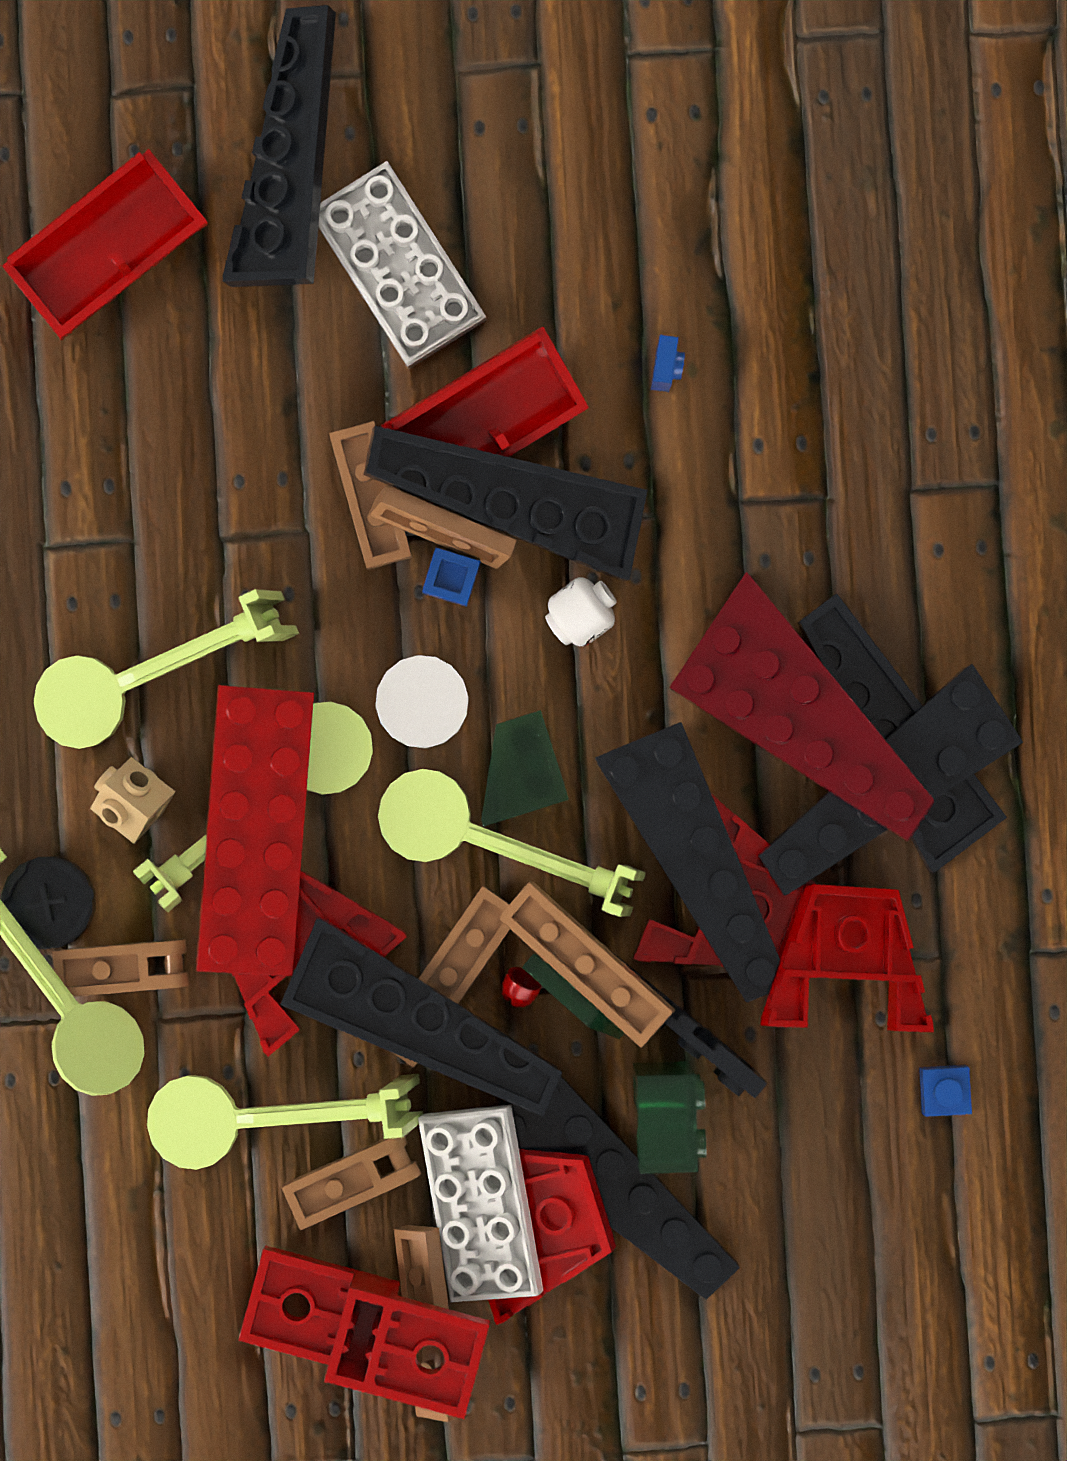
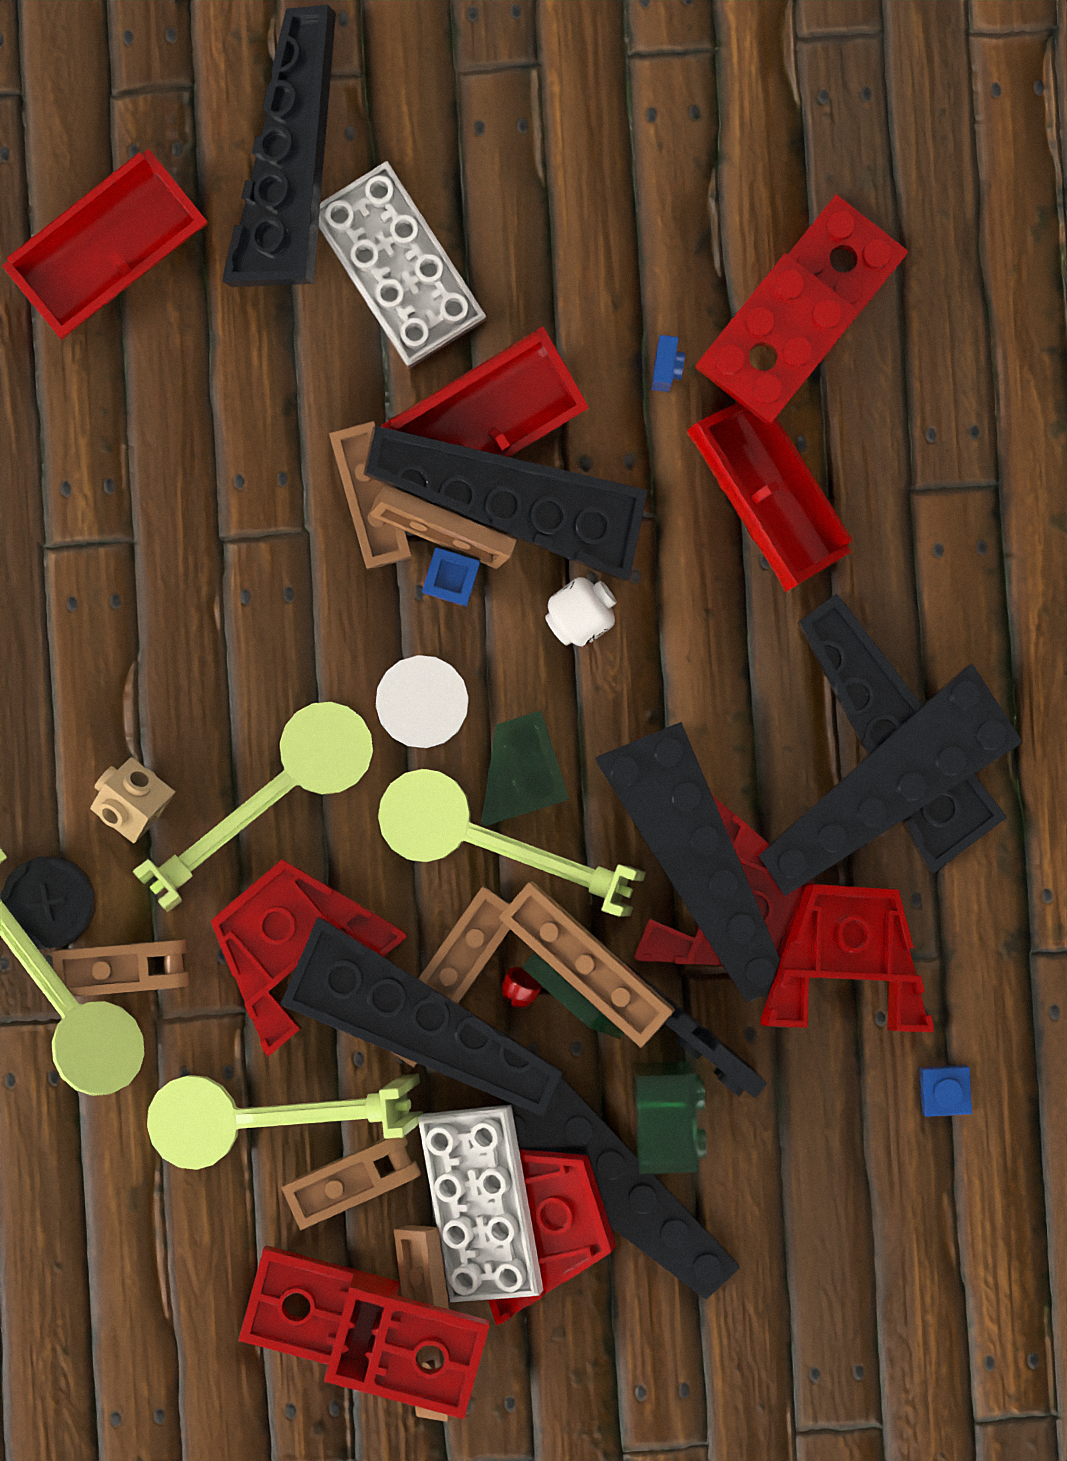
yellowish green piece [34,589,299,749] -> none
red plate [196,685,314,976] -> none
dark red wing [669,571,934,842] -> none
none -> red container [686,402,853,592]
none -> red bracket [695,194,909,426]

